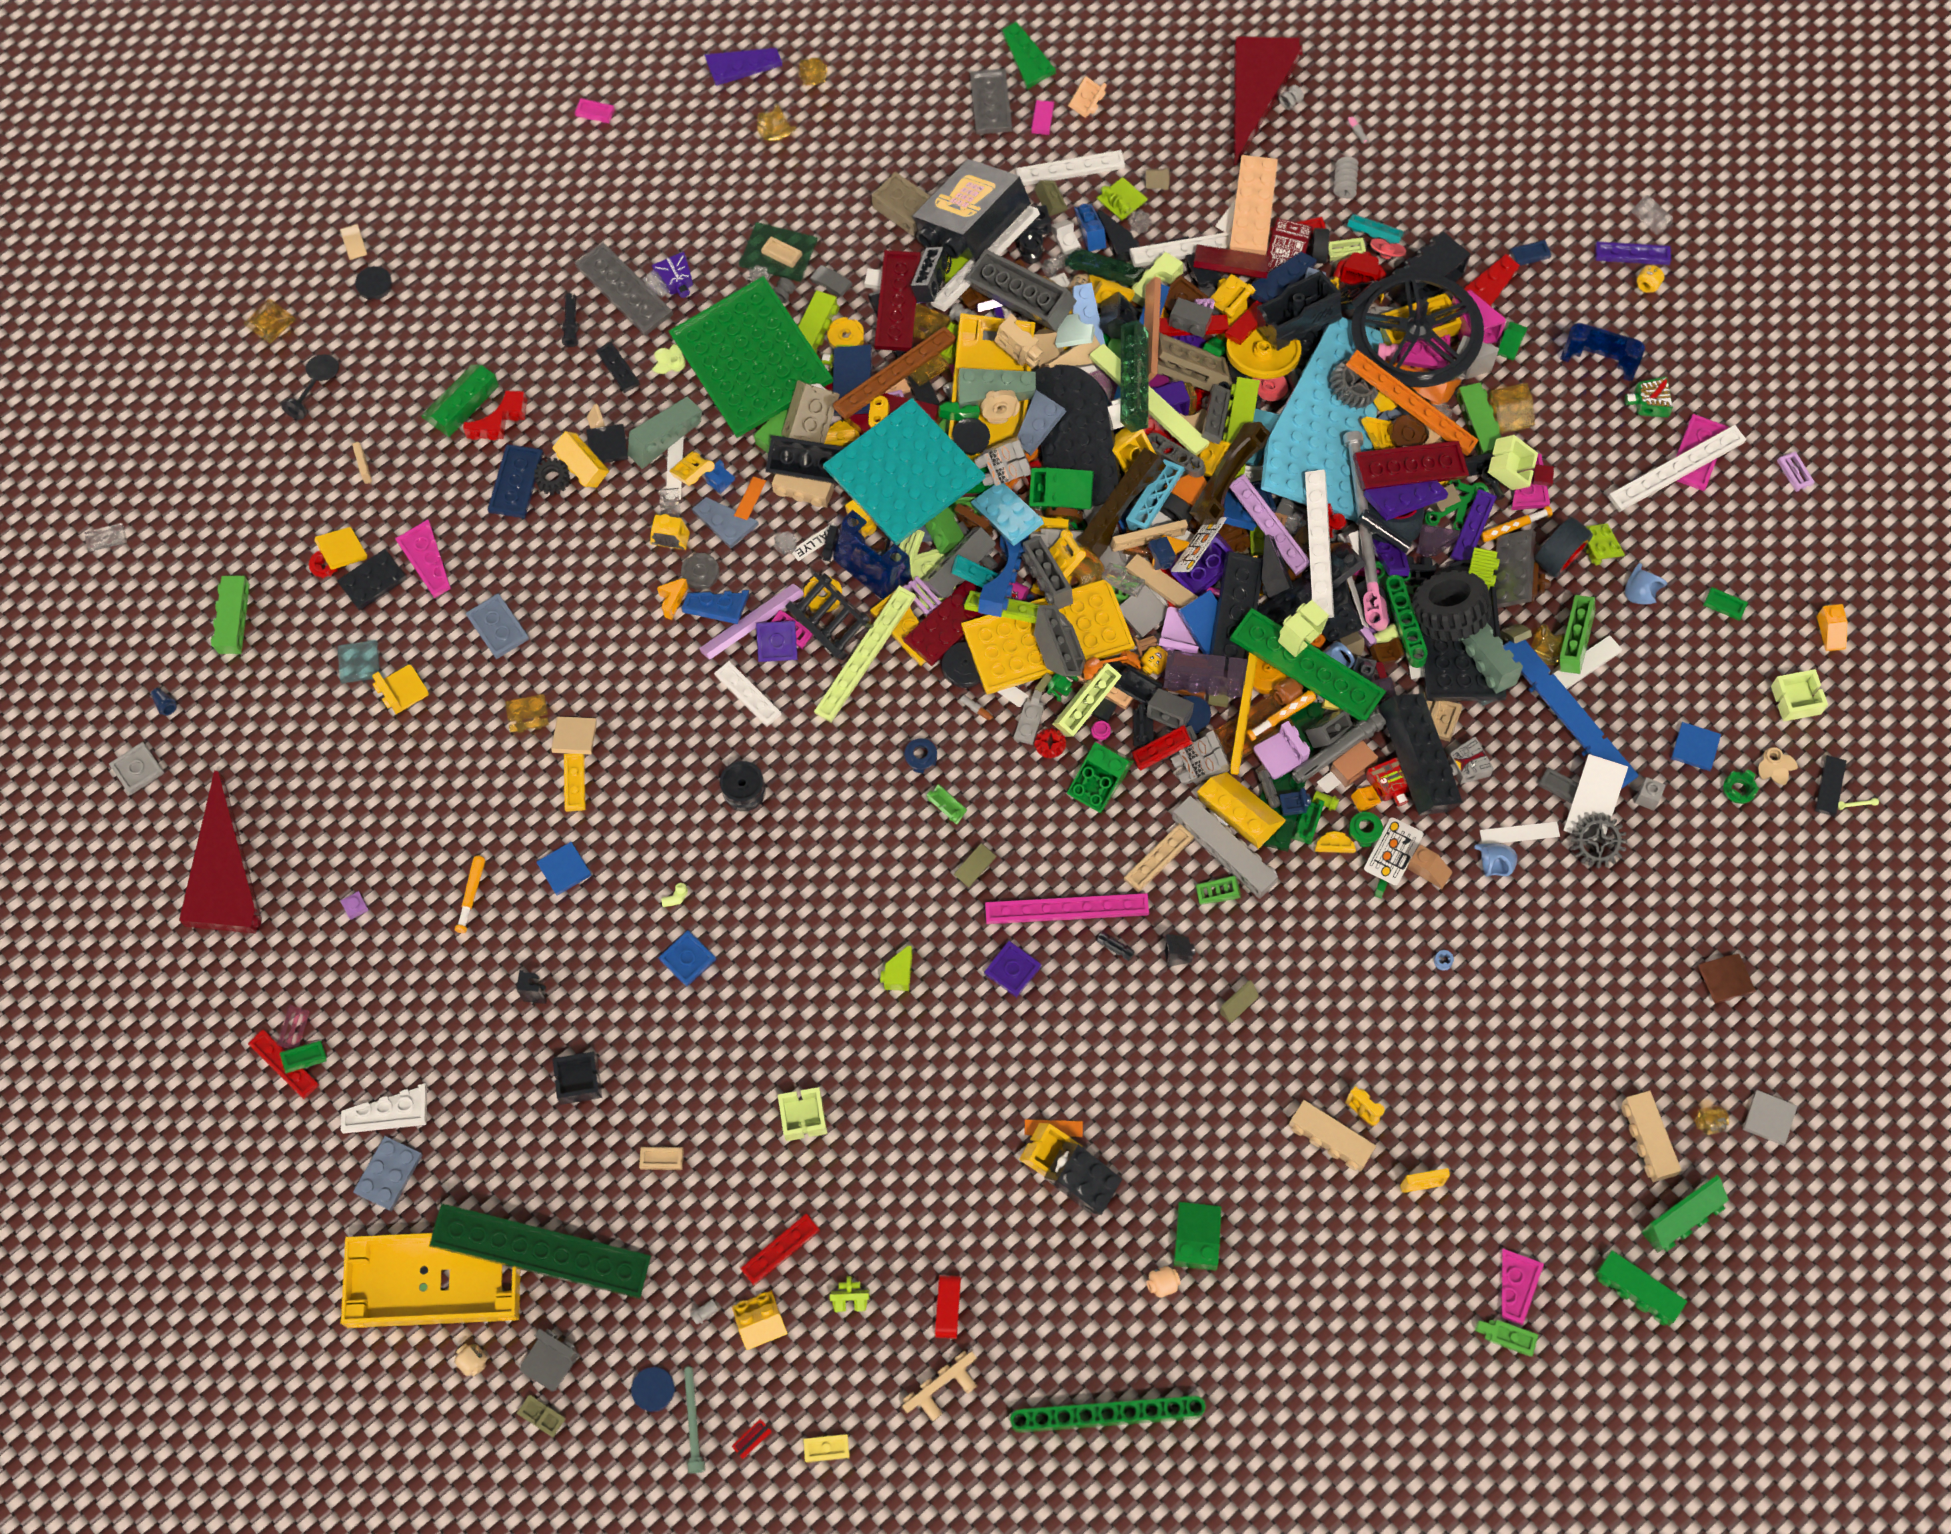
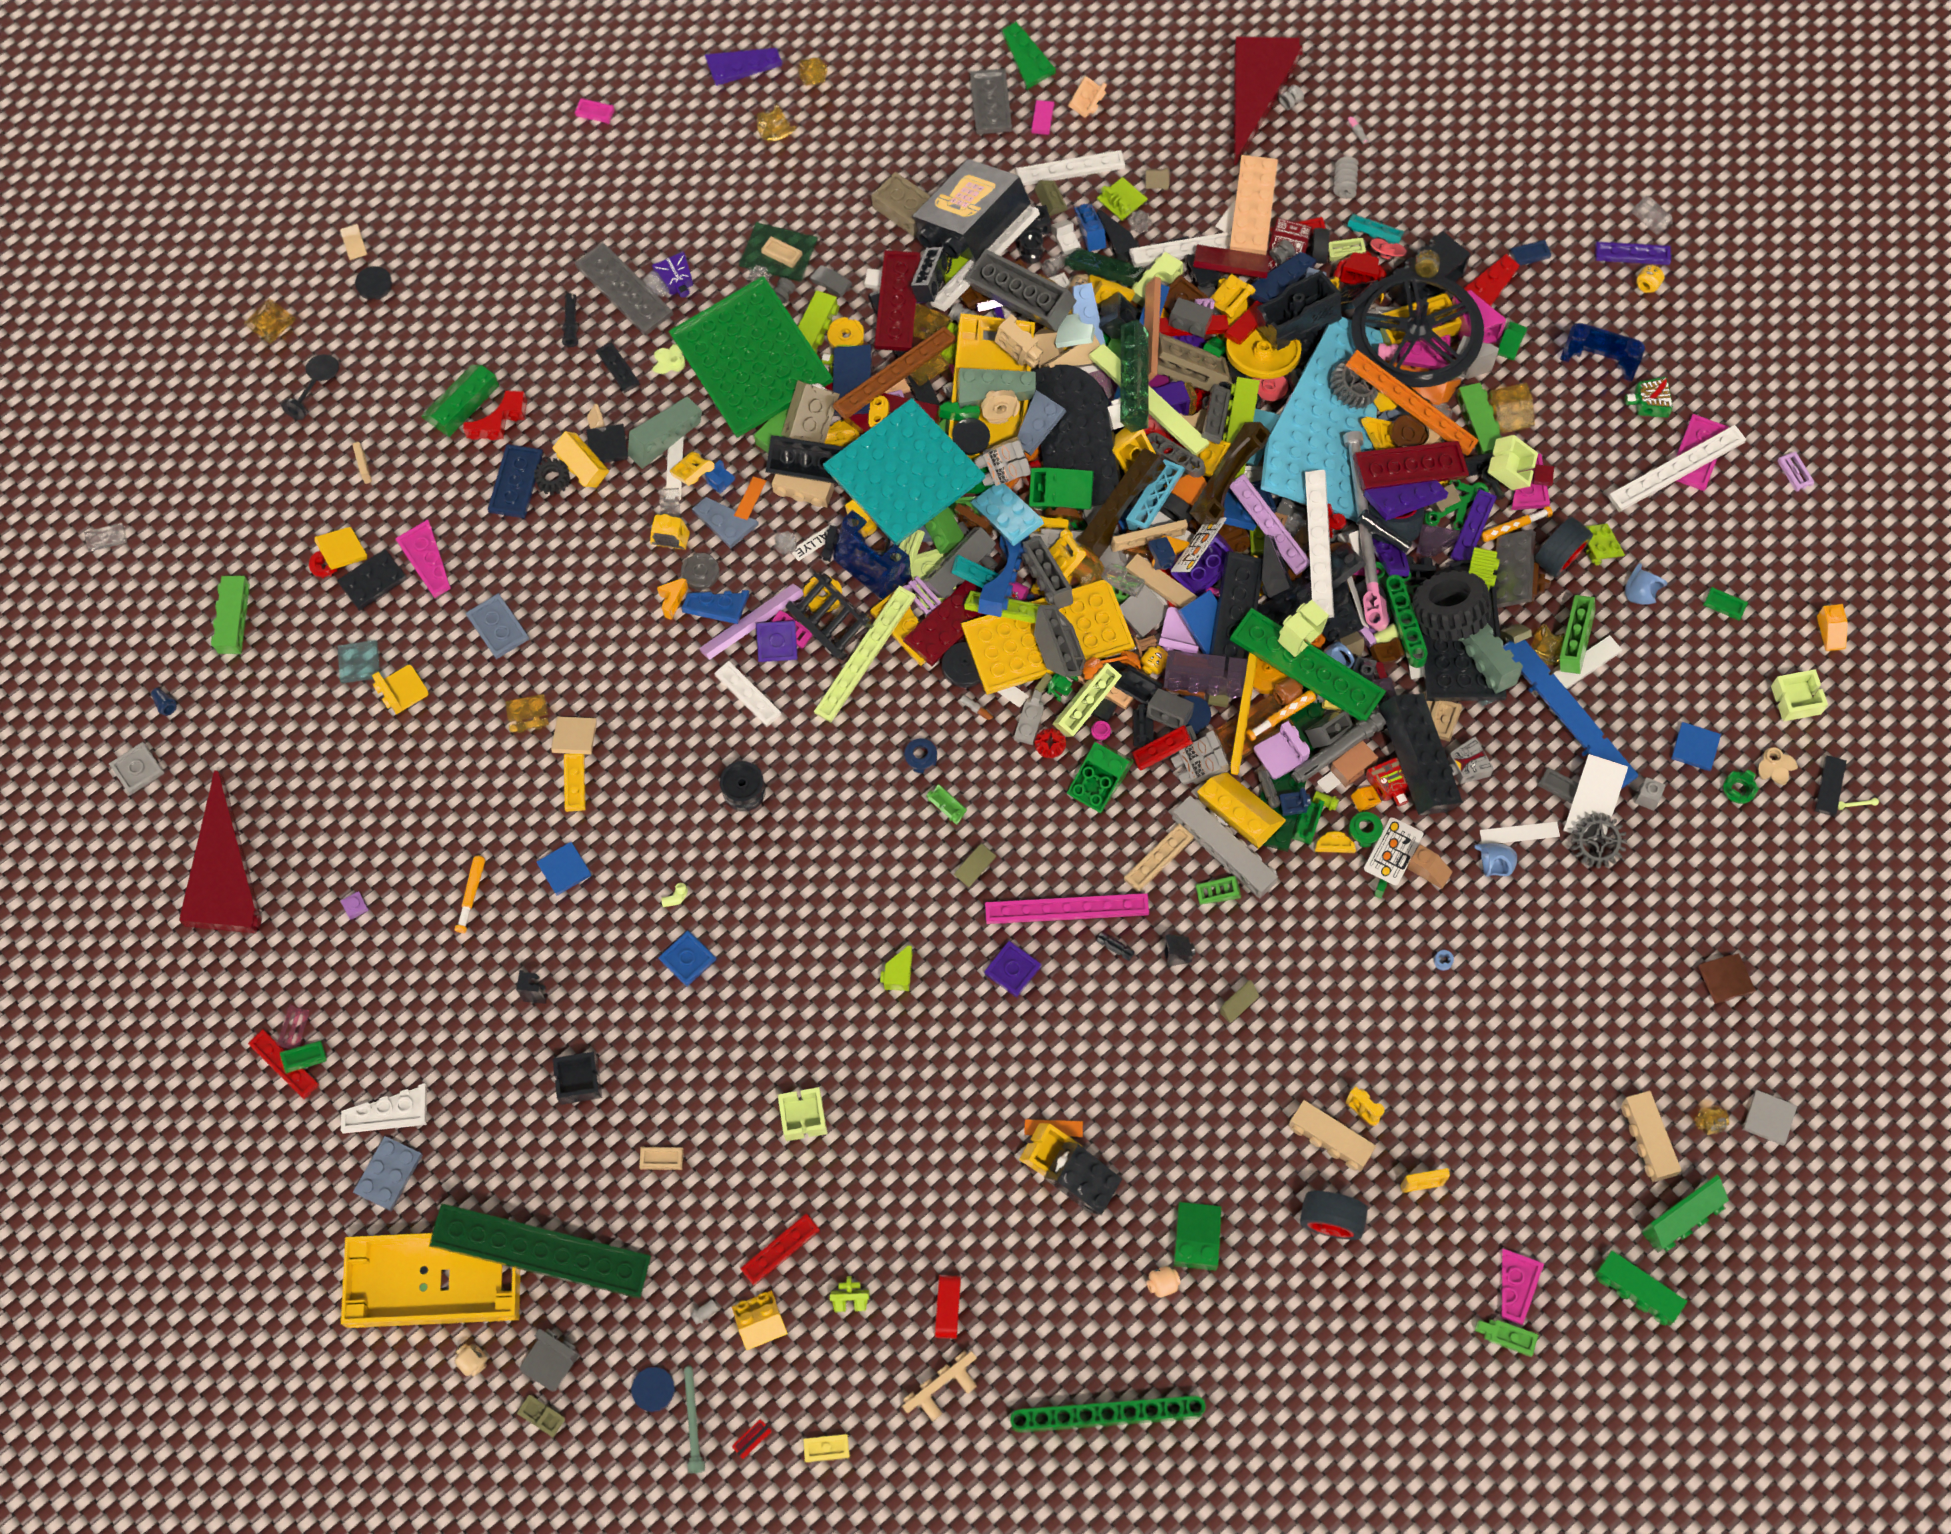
none -> dark grey wheel [1270,239,1296,265]
none -> black wheel [1300,1191,1368,1240]
none -> clear yellow head [1415,250,1440,278]

